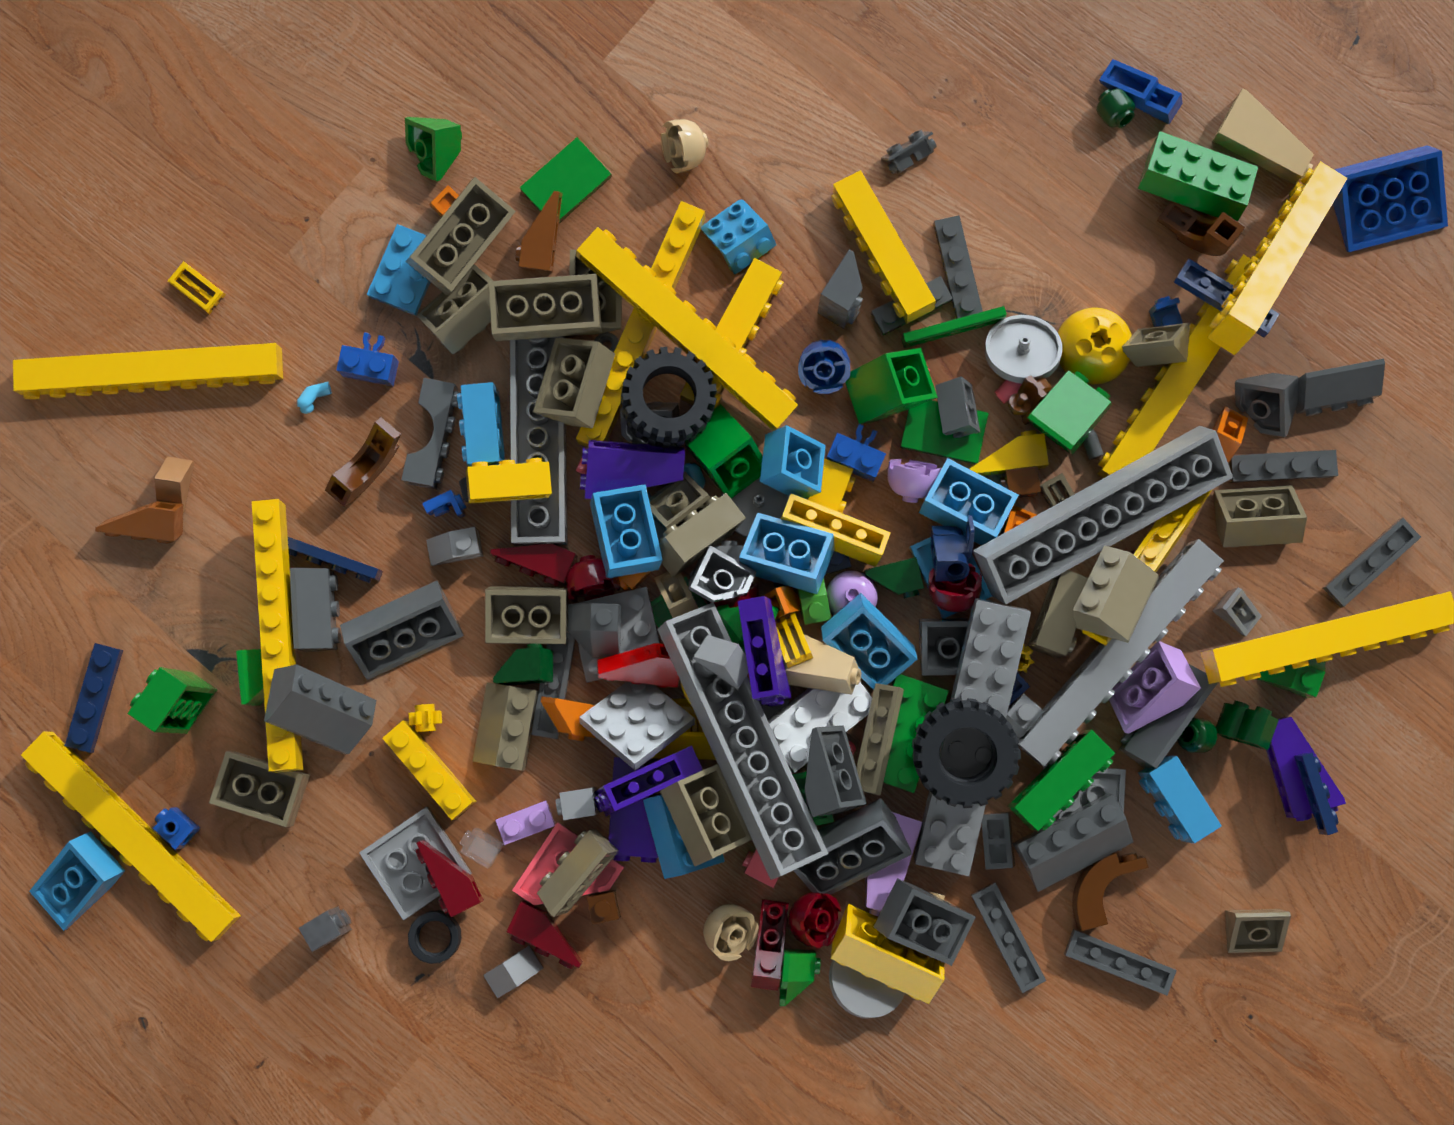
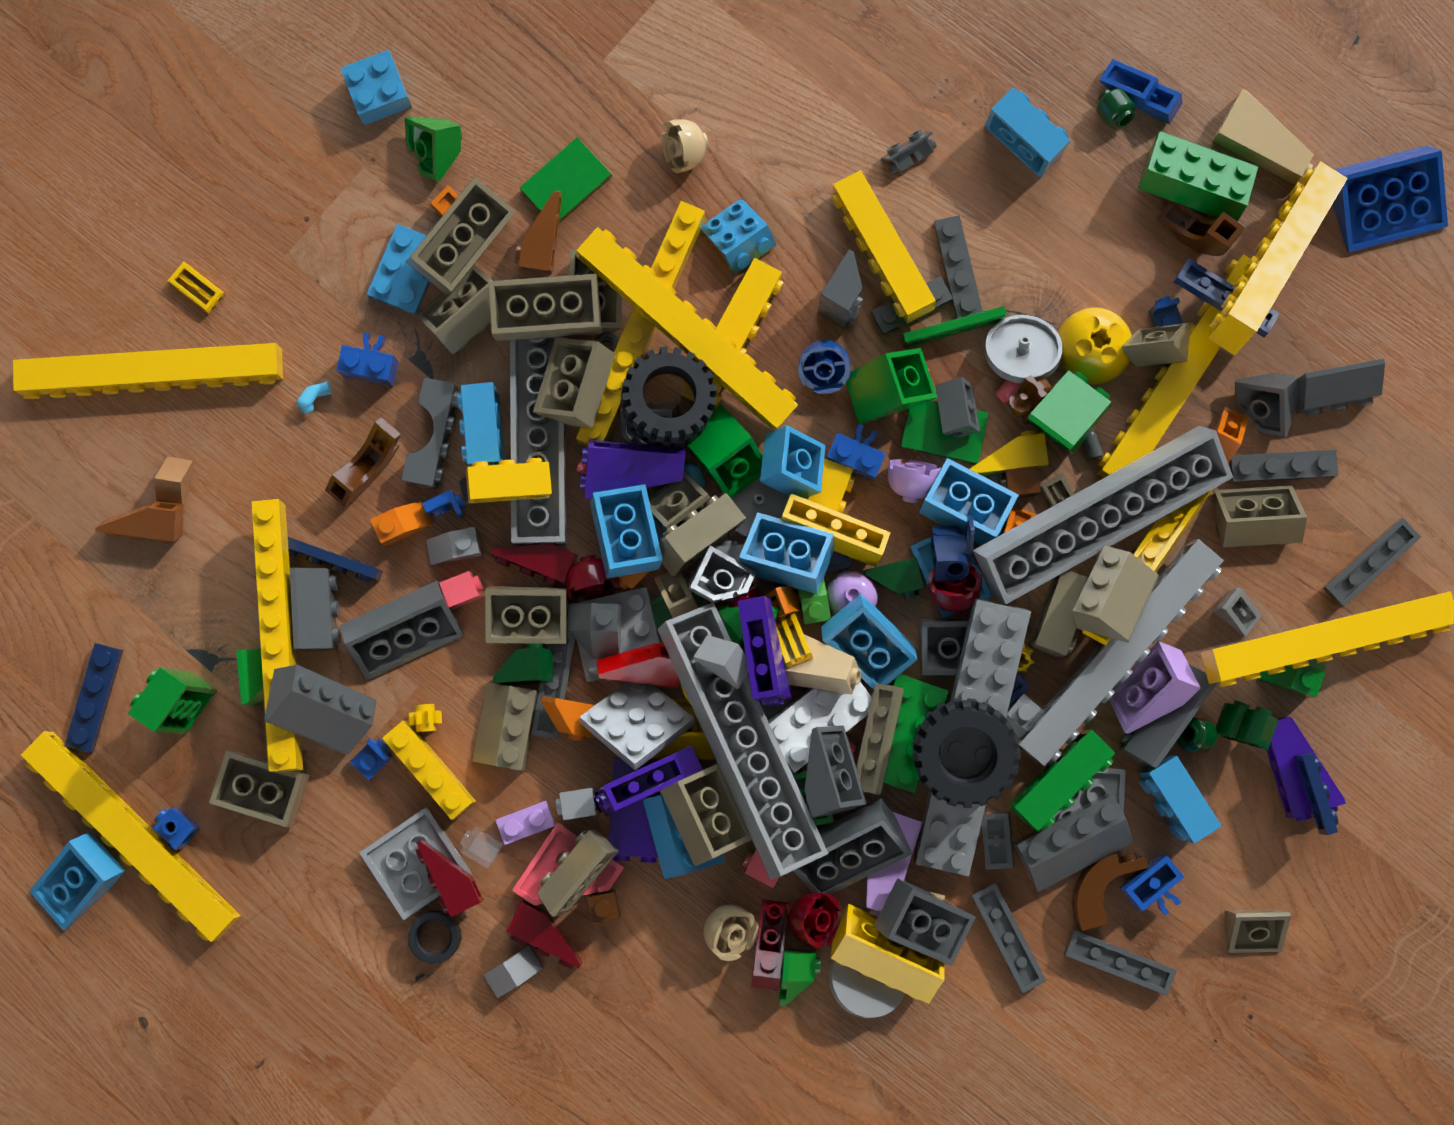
flat silver brick [299,906,352,952] -> none
none -> dark azure brick [340,50,412,125]
none -> blue bracket [350,738,393,780]
none -> orange slope [370,500,434,547]
none -> coral brick [439,571,484,610]
none -> dark azure brick [984,87,1071,179]
none -> blue brick [1118,854,1184,915]

